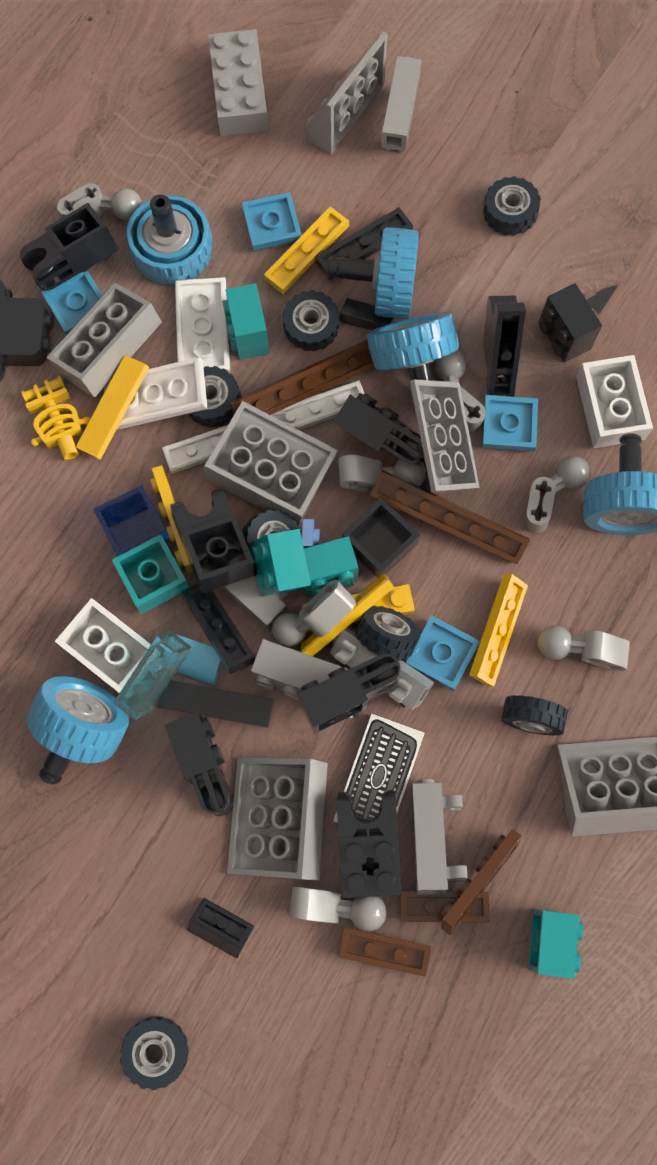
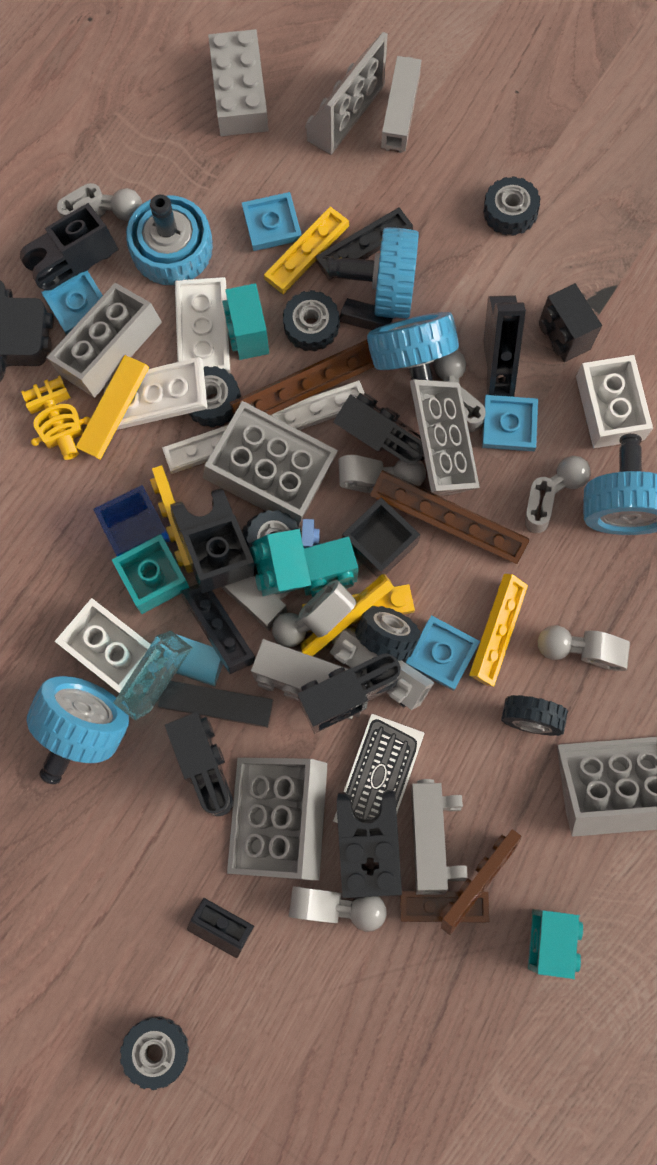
reddish brown plate [338,927,431,977] -> none

